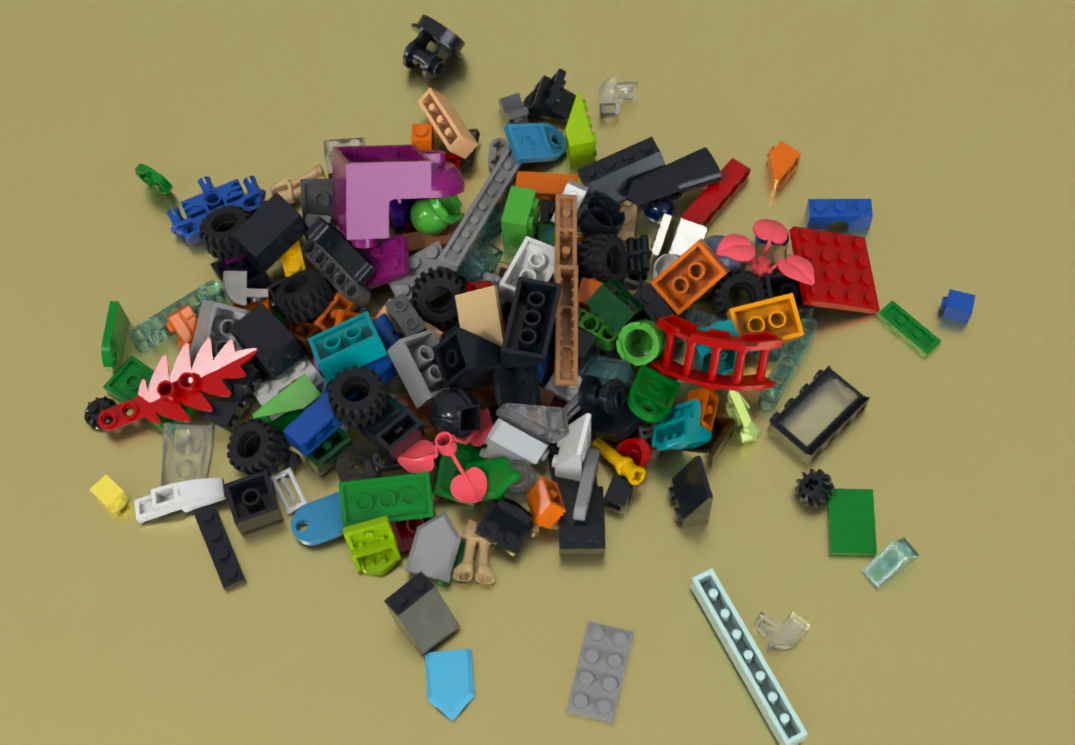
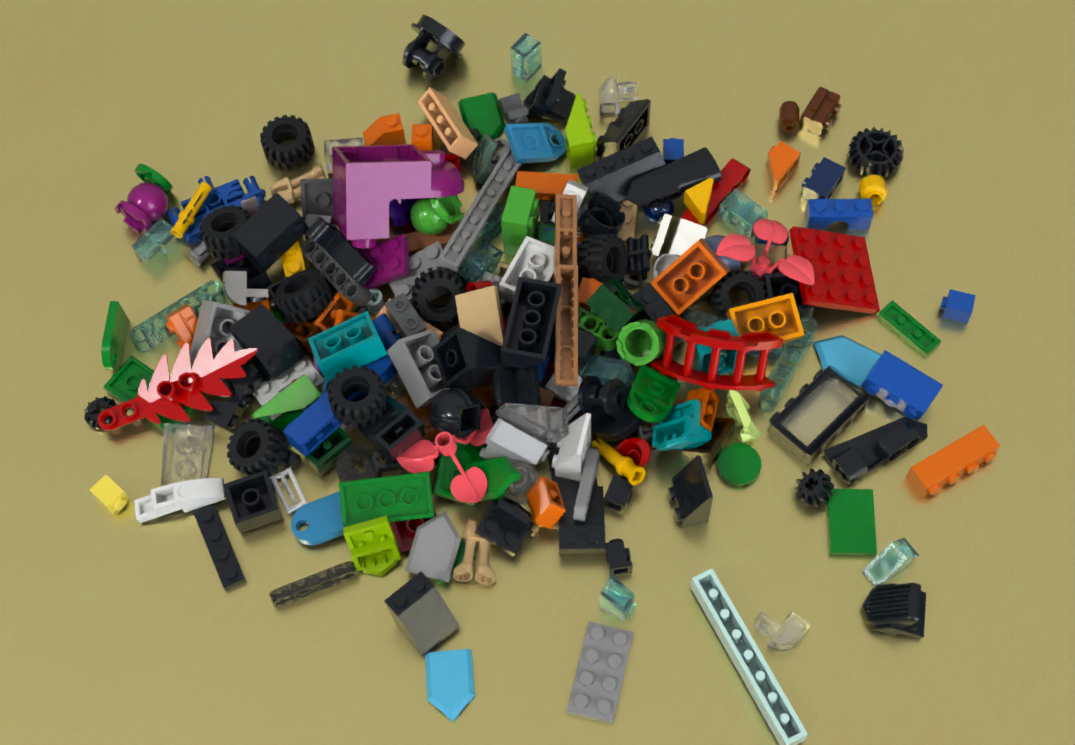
none -> magenta tile [115,182,168,235]
none -> clear light blue panel [132,218,174,261]
none -> yellow pin [170,182,212,238]
none -> light grey bush [188,240,211,266]
none -> white sticker [240,196,259,217]
none -> black tyre [260,115,314,170]
none -> clear smoke beam [269,561,358,607]
none -> orange slope [363,113,406,146]
none -> light aqua bush [366,288,384,315]
none -> green tile [458,92,506,140]
none -> sand green tile [472,133,498,185]
none -> clear light blue brick [510,33,542,81]
none -> black slope [596,99,651,158]
none -> clear light blue slope [599,575,637,621]
none -> black brick [605,539,633,577]
none -> blue brick [662,138,684,165]
none -> yellow slope [684,178,714,224]
none -> green tile [717,443,762,487]
none -> clear light blue brick [719,189,768,239]
none -> reddish brown brick [779,101,800,132]
none -> reddish brown brick [800,86,841,135]
none -> dark blue brick [801,157,846,200]
none -> medium azure tile [813,335,881,389]
none -> black panel [824,417,928,485]
none -> black gear [848,127,904,178]
none -> yellow head [859,175,887,205]
none -> blue slope [860,350,943,421]
none -> black piece [862,583,926,639]
none -> orange brick [907,425,1000,497]

